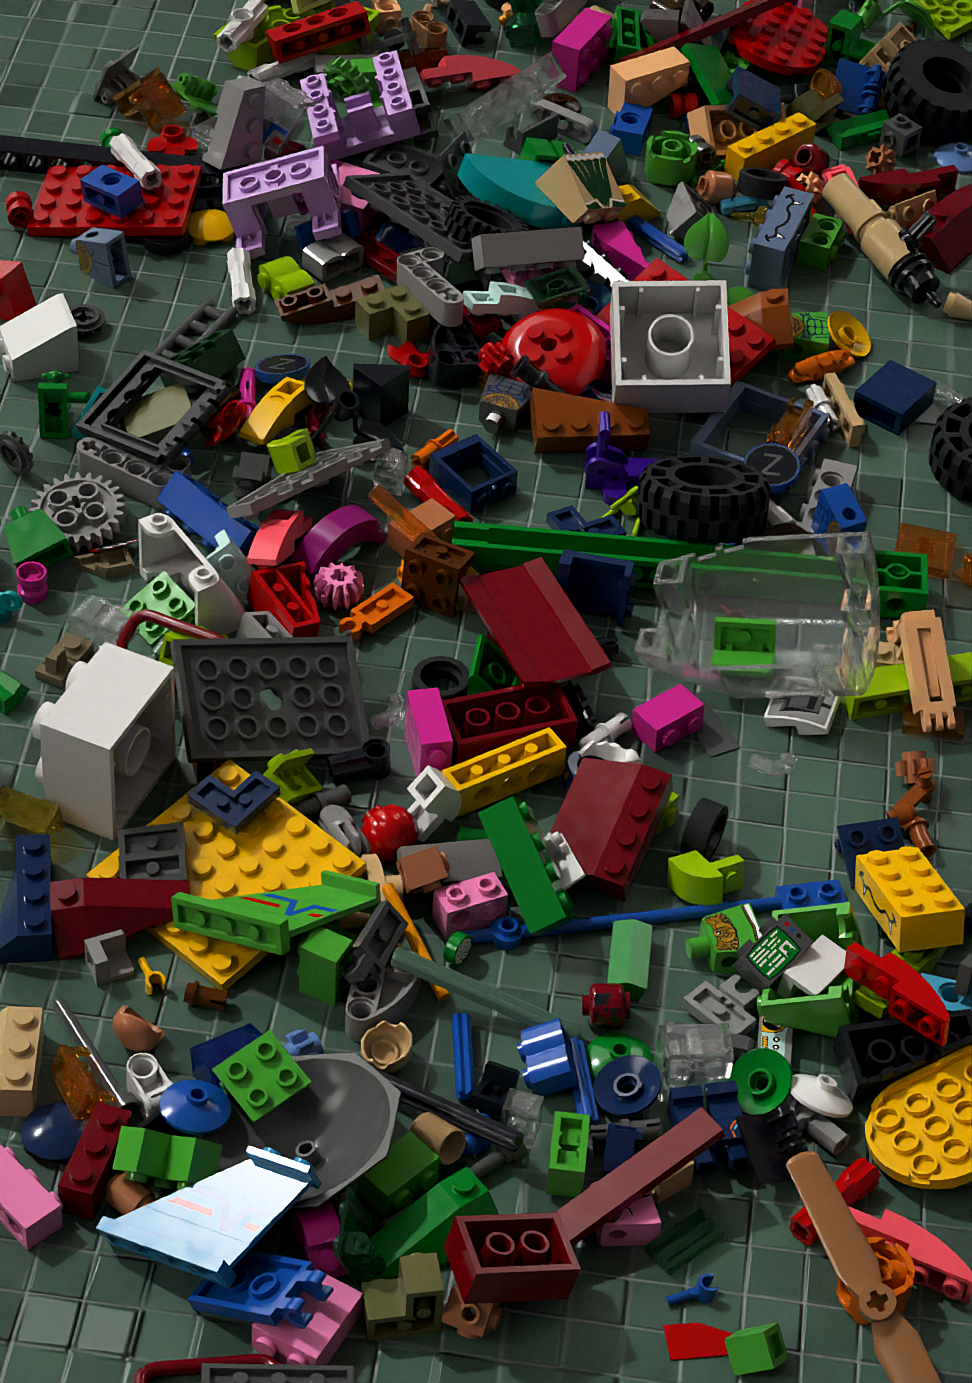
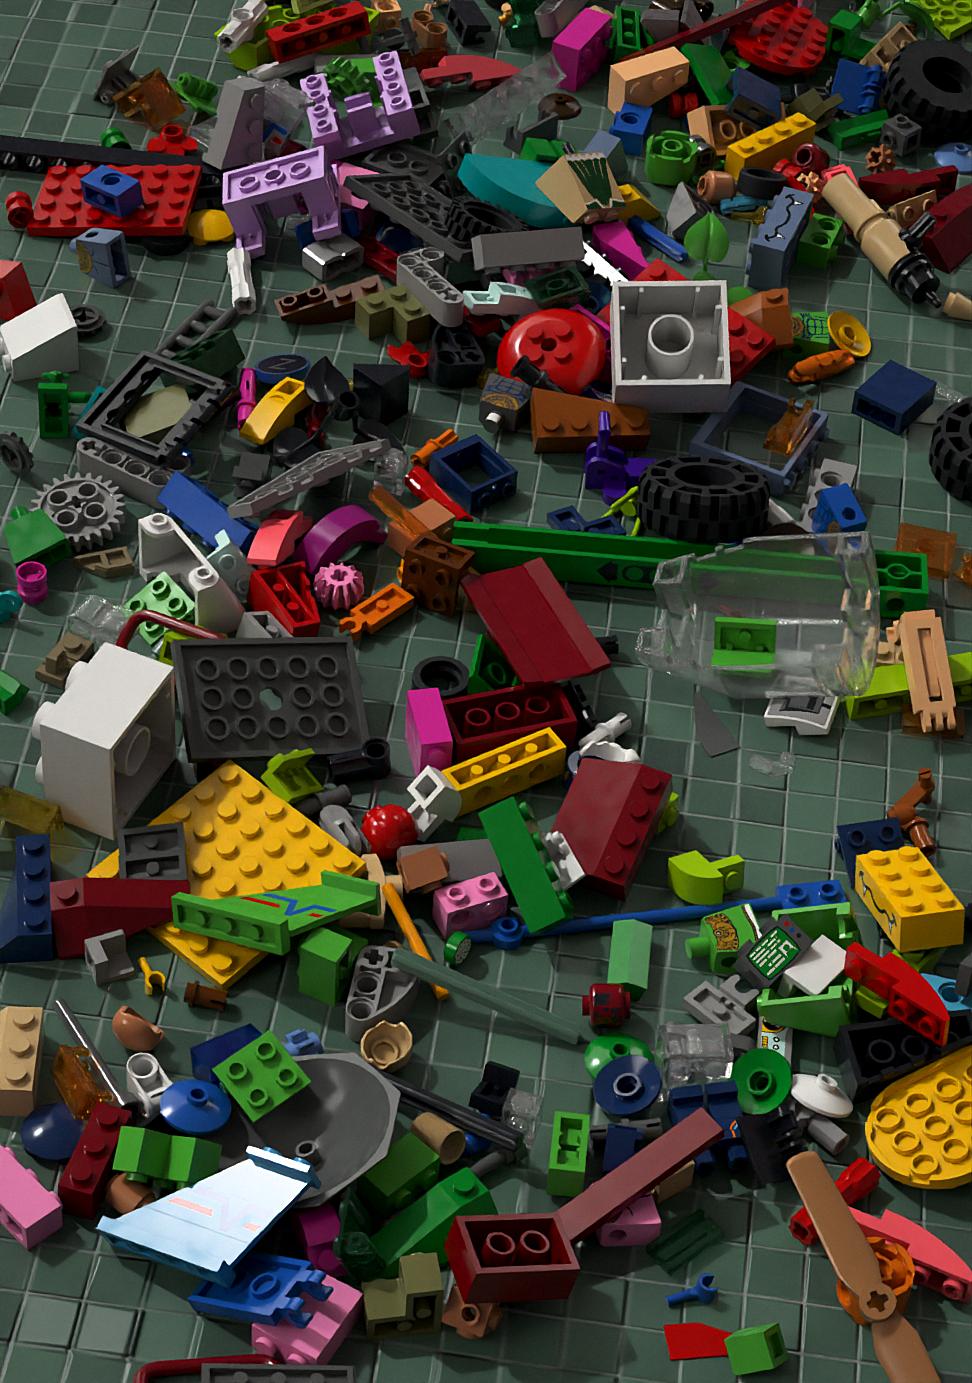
sticker [87,539,139,552] -> none
white axle [109,133,163,191] -> none
dark blue plate [187,771,281,835] -> none
red plate [203,400,248,446] -> none
lime brick [257,256,315,300] -> none
lime brick [267,428,317,474] -> none
dark grey hinge [342,900,408,985] -> none
clear arm [370,693,406,731] -> none
blue axle [452,1013,475,1101] -> none
red gear [477,341,512,375] -> none
blue brick [517,1018,578,1098] -> none
light grey beam [530,99,598,143] -> none
dark blue panel [556,549,638,627] -> none
blue axle [570,1037,599,1125] -> none
dark pink brick [631,683,705,752] -> none
black tyre [681,797,728,861] -> none
black tile [743,443,801,493] -> none
white axle [806,384,840,433] -> none
clear orange tile [811,68,842,101] -> none
tan plate [822,373,865,448] -> none
nougat gear [895,751,935,784] -> none

